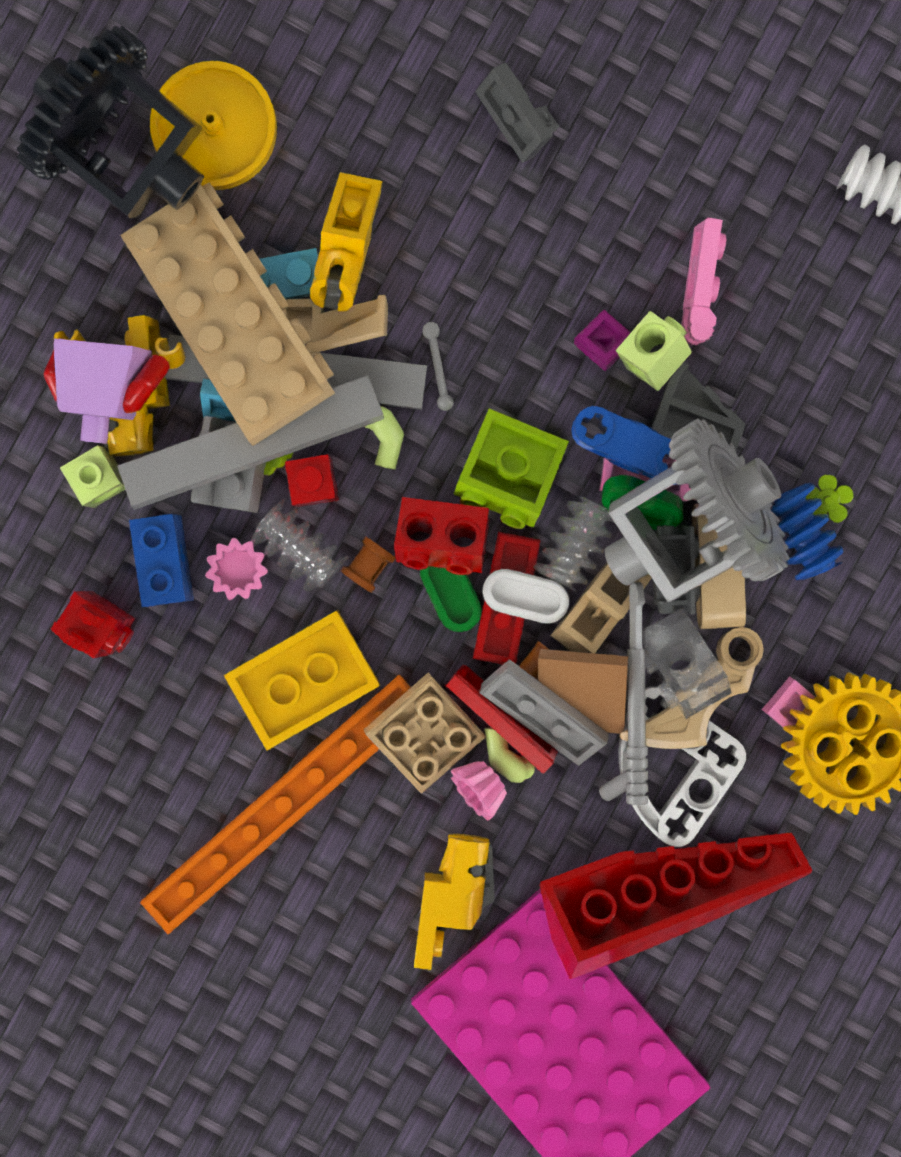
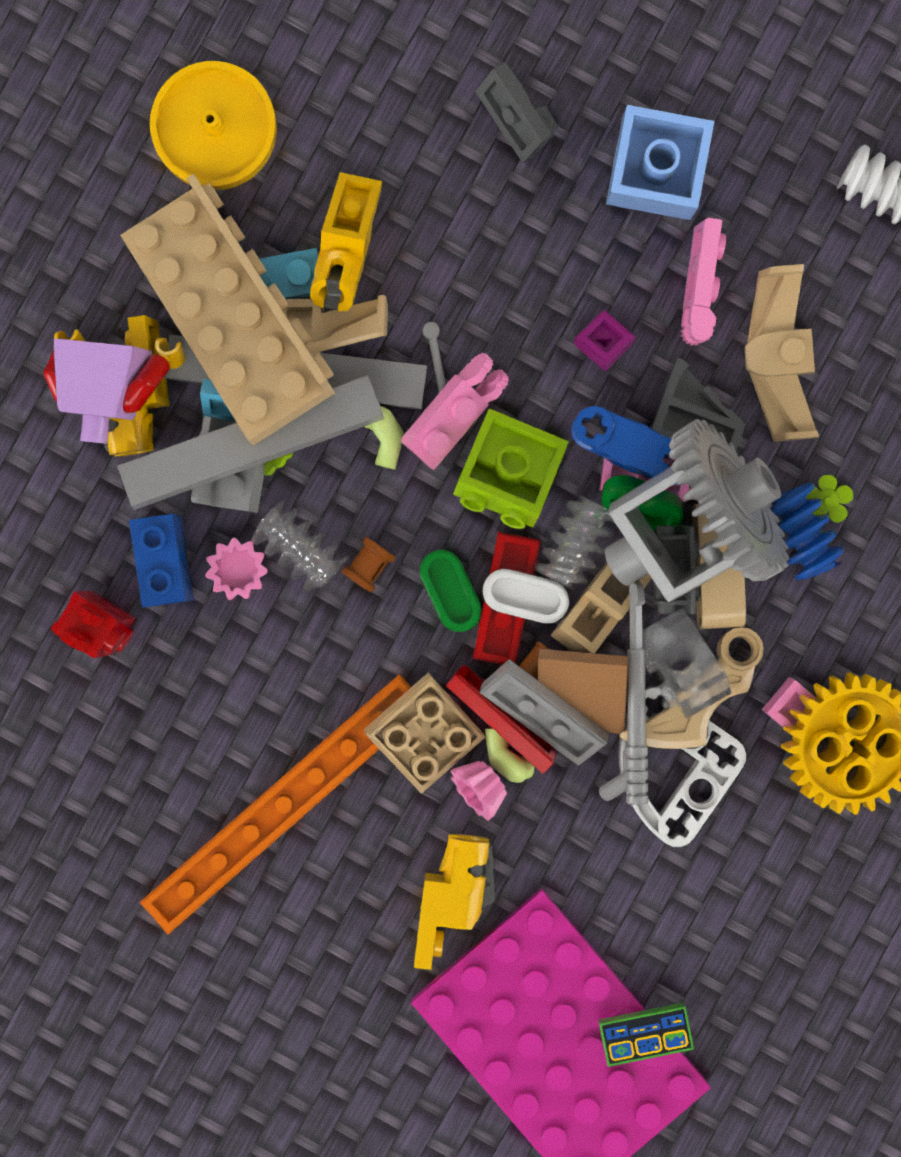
black piece [17,26,204,218] -> none
yellowish green brick [60,445,125,508] -> none
yellow plate [224,610,381,750] -> none
red brick [285,454,339,508] -> none
red brick [394,497,489,575] -> none
red wedge [540,832,813,980] -> none
yellowish green brick [616,311,692,391] -> none
none -> bright pink hinge [400,352,509,470]
none -> tile [598,1002,694,1067]
none -> light blue brick [606,105,714,220]
none -> tan plate [744,264,819,442]

